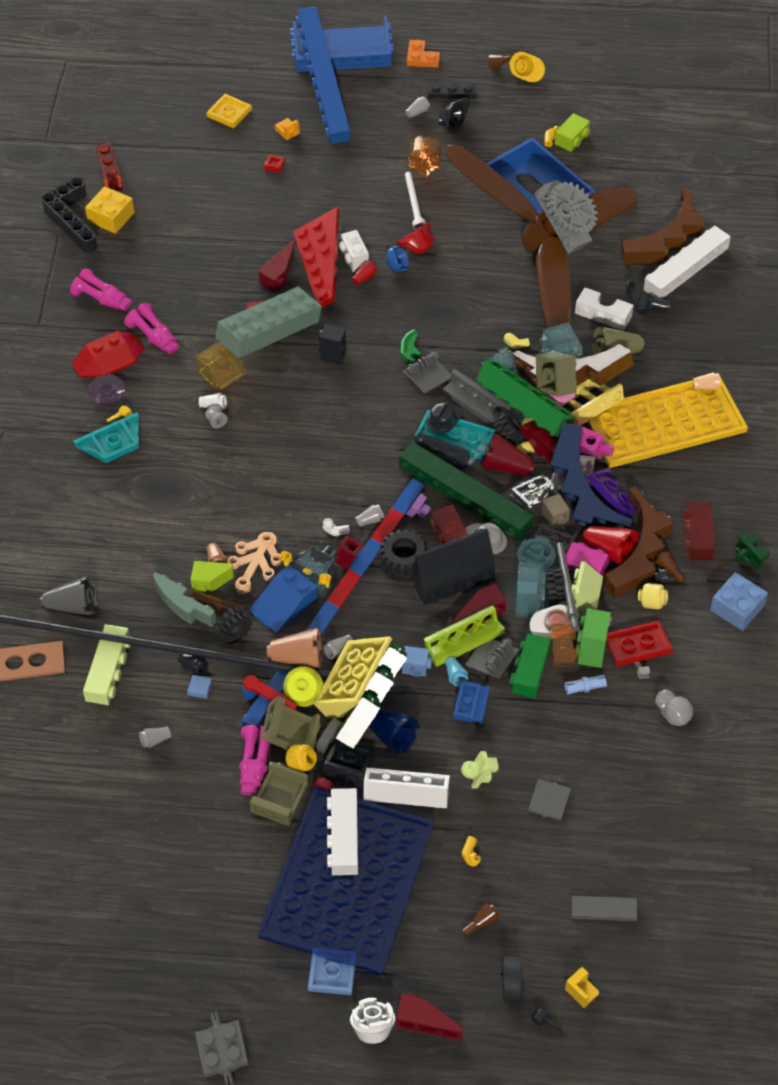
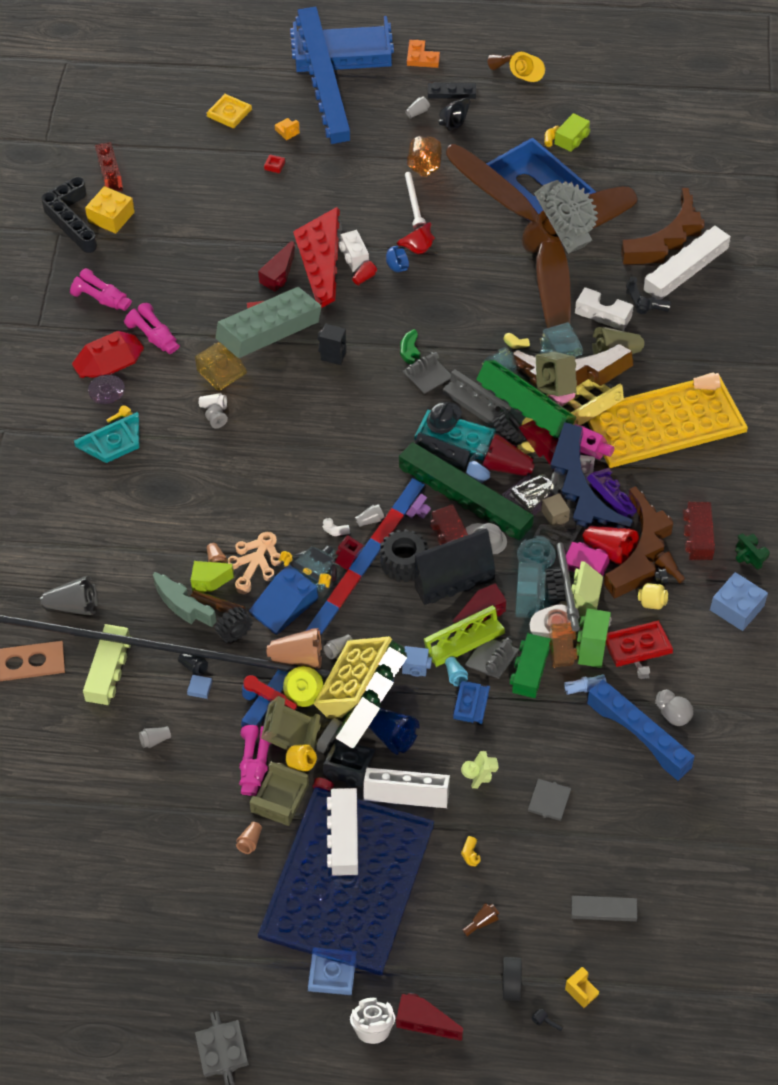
none -> nougat cone [236,822,262,854]
none -> medium blue cone [466,461,490,484]
none -> blue arch [587,679,695,781]

